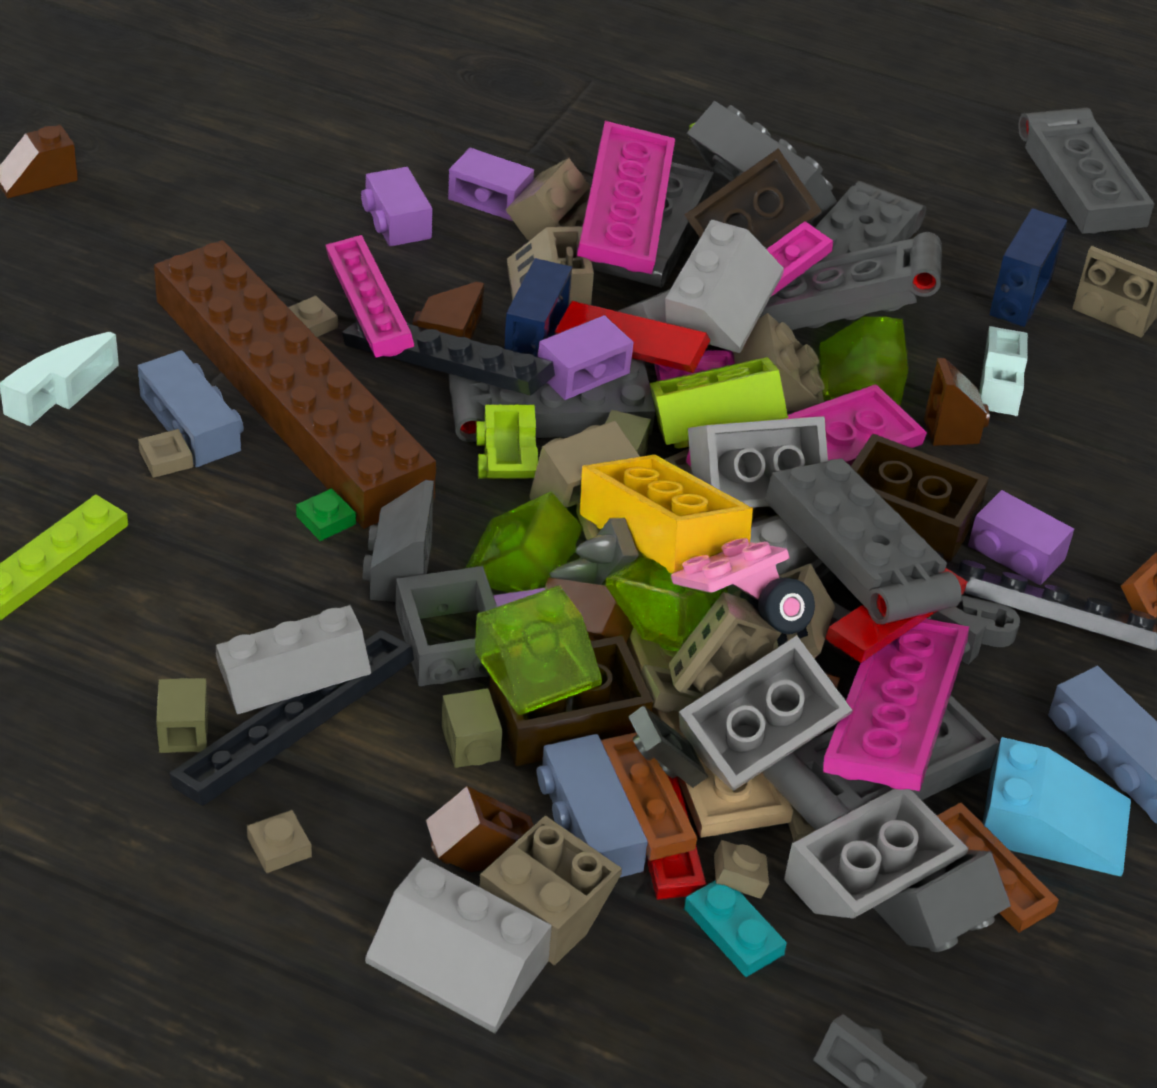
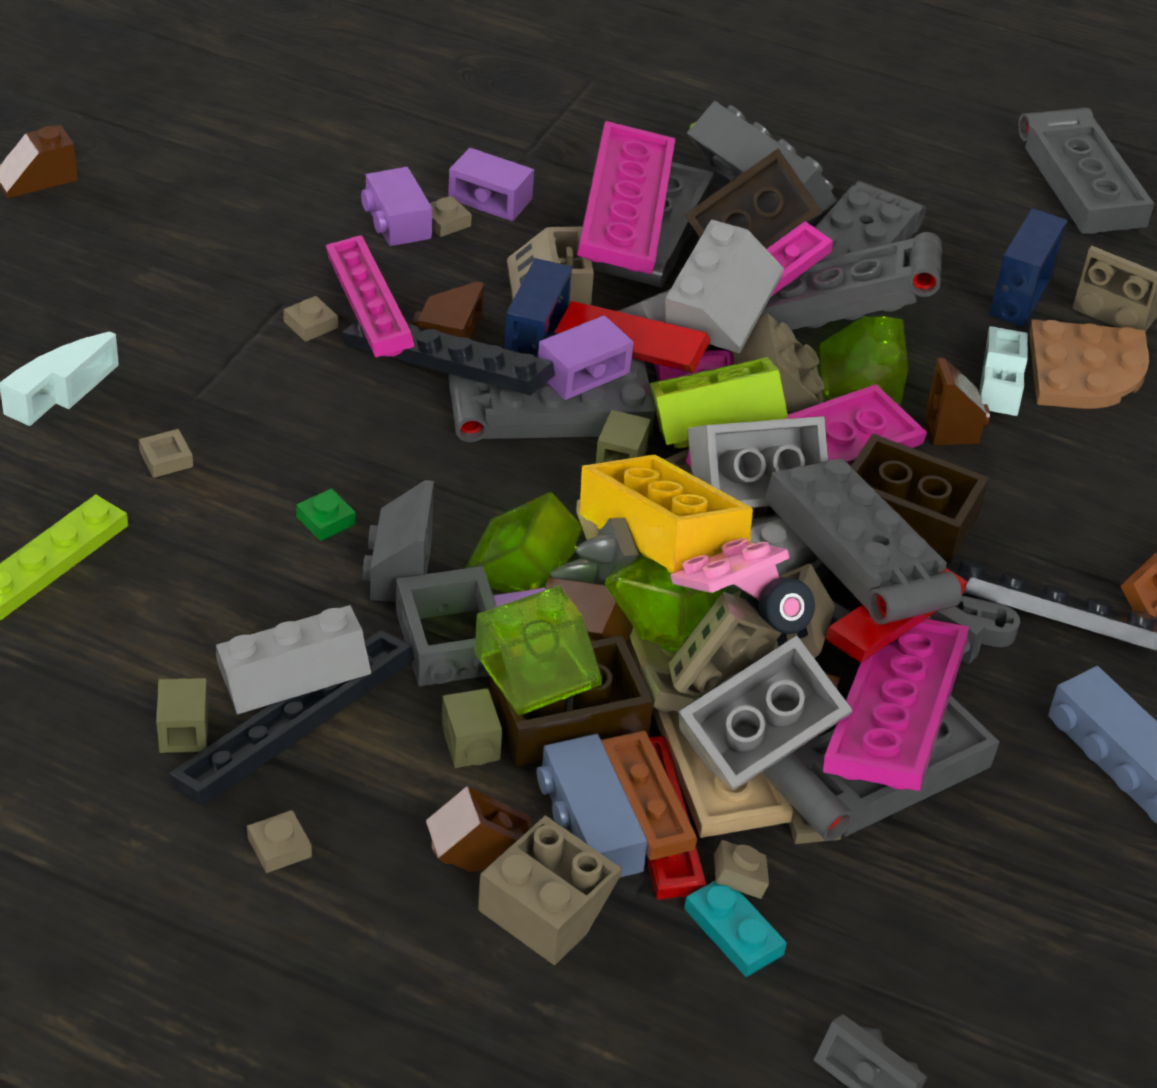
sand blue brick [138,350,244,468] -> none
reddish brown brick [154,240,436,529] -> none
light grey slope [366,858,552,1033] -> none
lime cylinder [476,405,538,479] -> none
dark tan slope [505,158,591,240] -> none
dark tan slope [529,421,640,510] -> none
pearl dark grey plate [628,705,708,788] -> none
light grey slope [784,789,968,918] -> none
dark grey slope [873,850,1011,952] -> none
dark orange plate [937,802,1059,933] -> none
medium lavender brick [968,490,1074,586] -> none
medium azure slope [983,737,1131,877] -> none
none -> dark tan plate [430,195,472,237]
none -> medium nougat plate [1028,319,1149,409]

